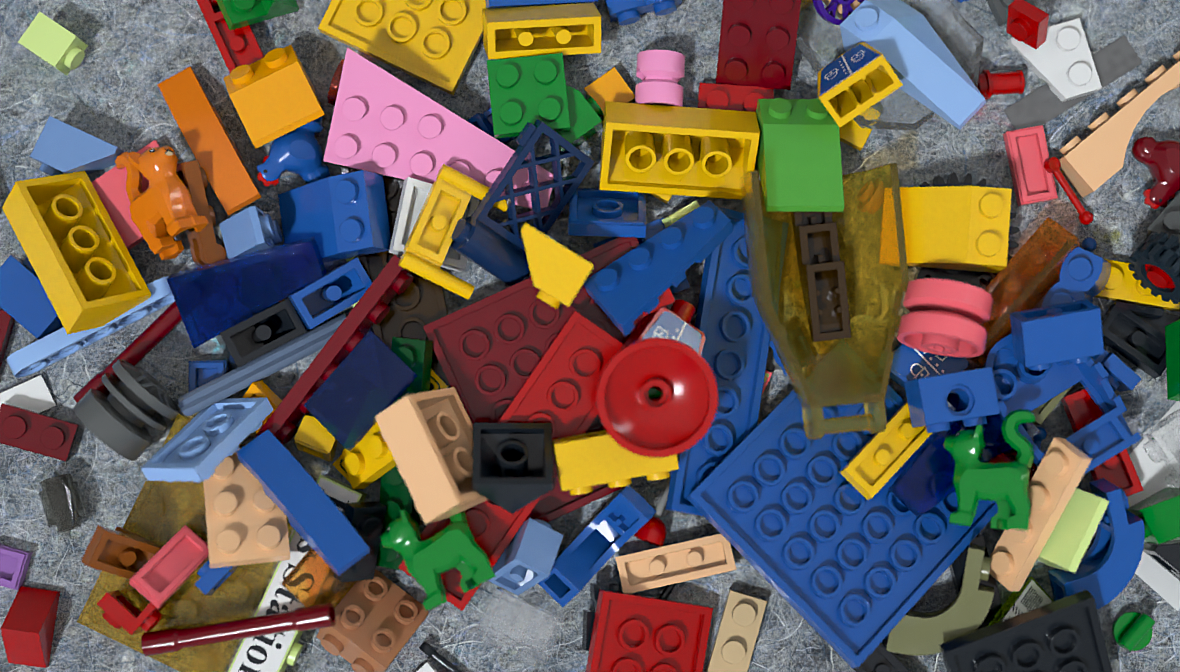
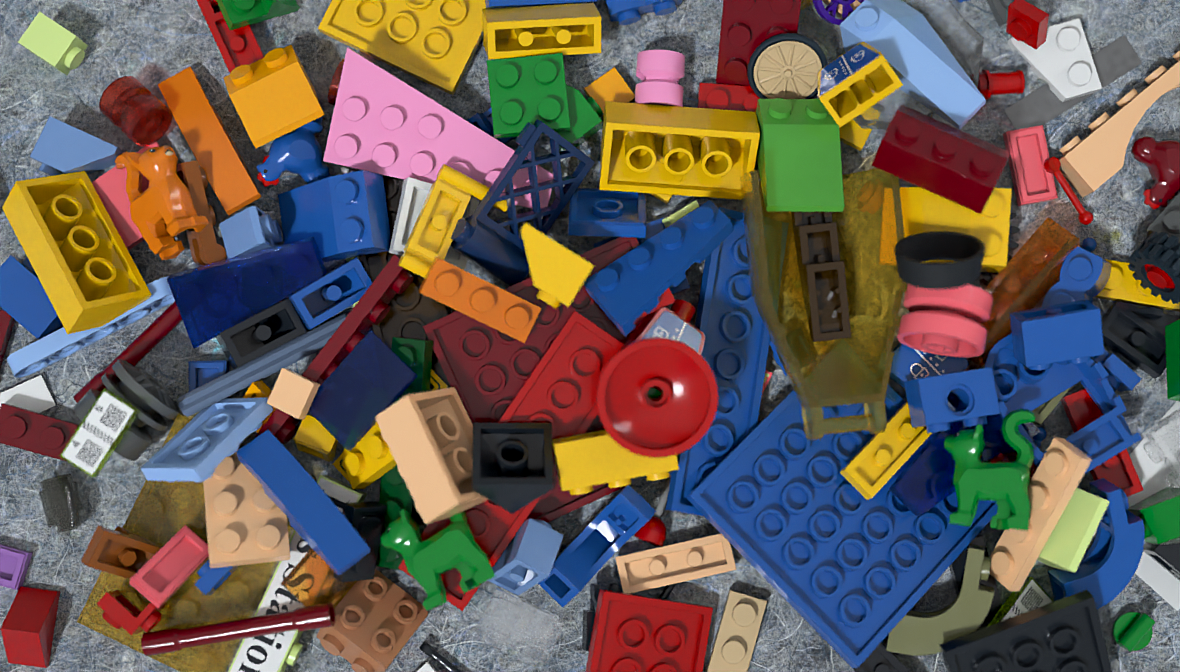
none -> tile [60,389,141,478]
none -> clear red wheel [99,76,173,146]
none -> light nougat tile [267,368,320,420]
none -> orange plate [418,256,542,343]
none -> tan wheel [747,33,828,99]
none -> dark red slope [871,105,1010,214]
none -> black tyre [894,231,985,289]

